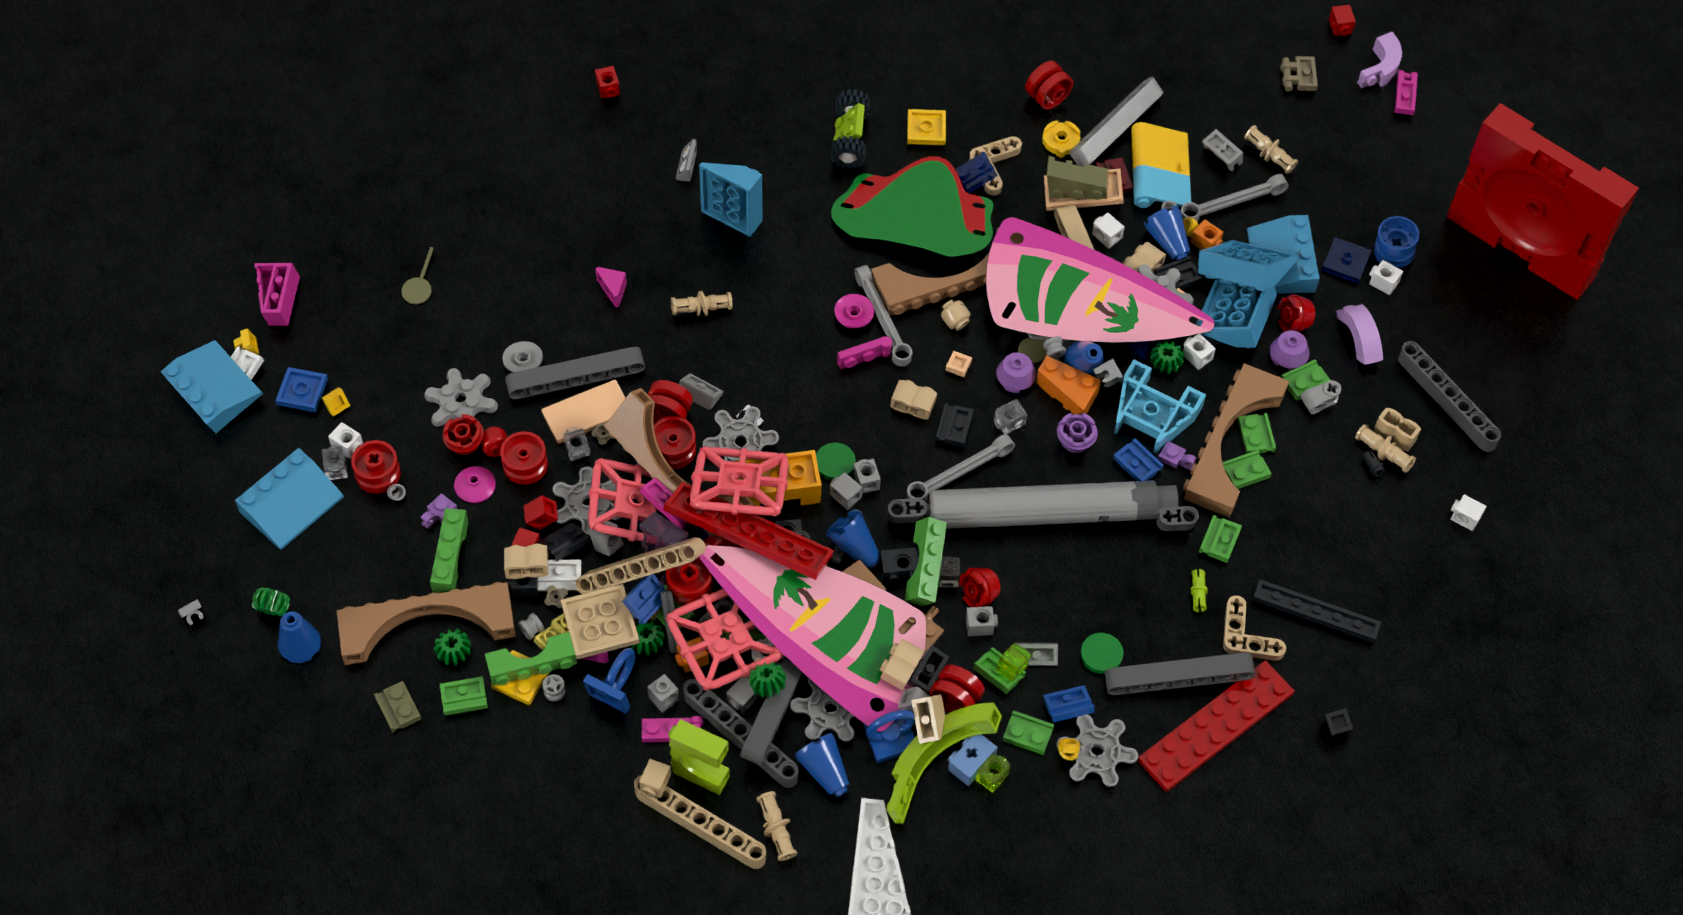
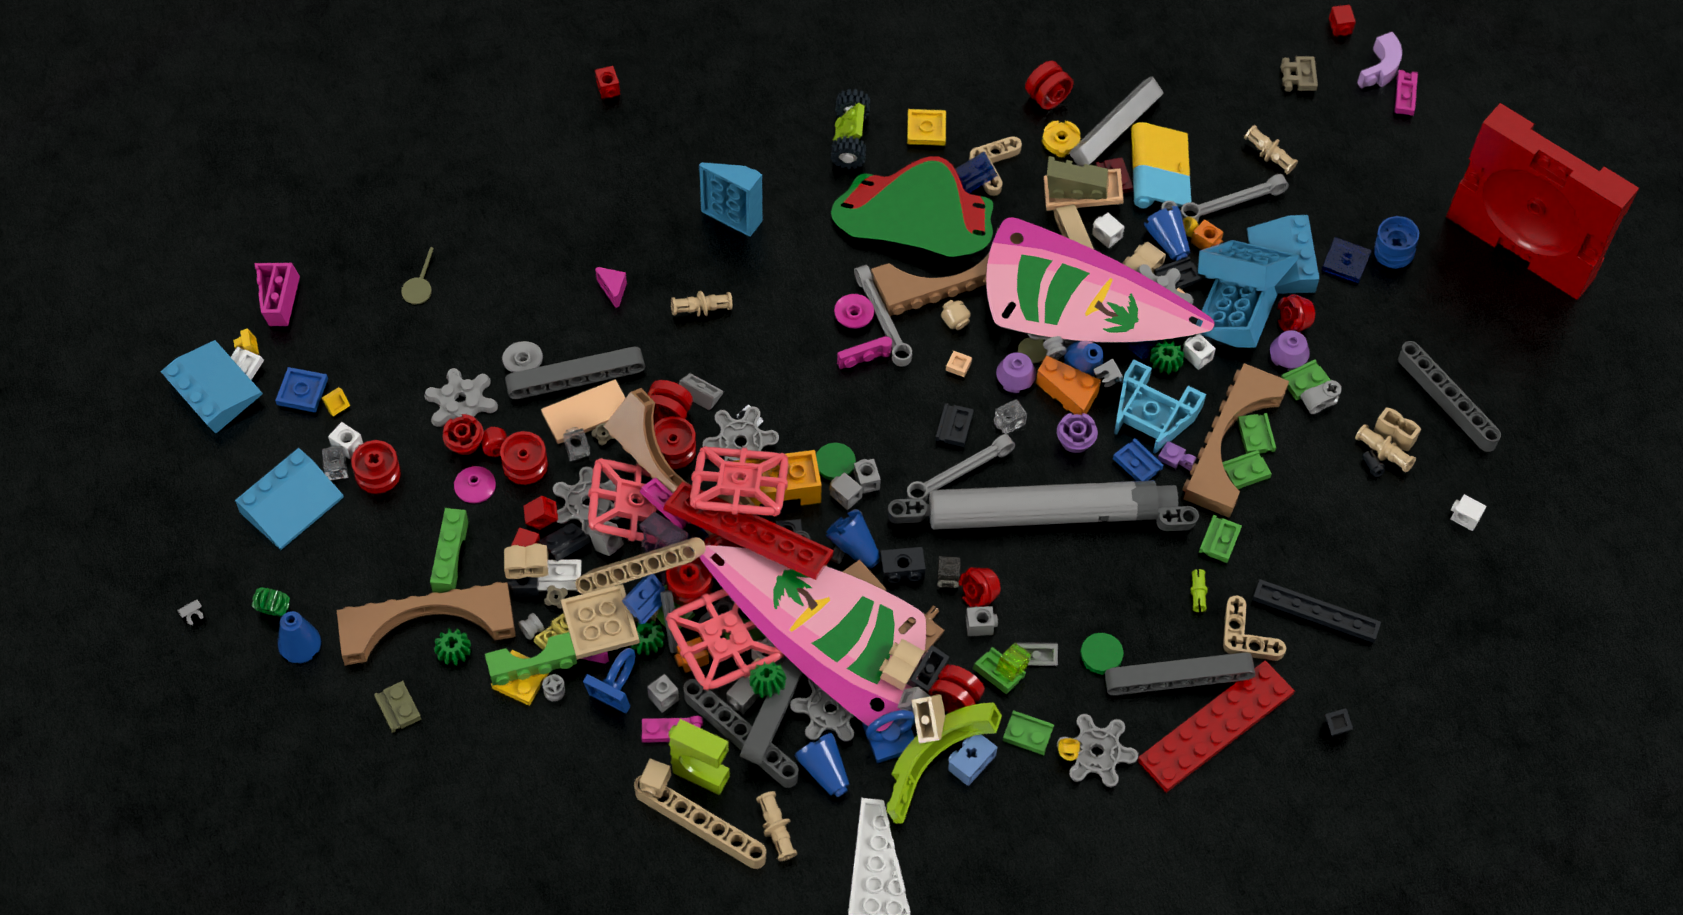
light grey hinge [387,484,405,501] -> none
medium lavender plate [421,493,457,529] -> none
bright green plate [440,676,488,716] -> none
light grey slope [676,139,697,182] -> none
tan brick [890,380,937,419] -> none
bright green arch [905,517,947,607] -> none
clear neon green brick [976,753,1010,793] -> none
blue plate [1043,685,1094,722] -> none
light grey hinge [1202,129,1243,171] -> none
lavender arch [1336,304,1383,365] -> none
white brick [1369,260,1403,295] -> none

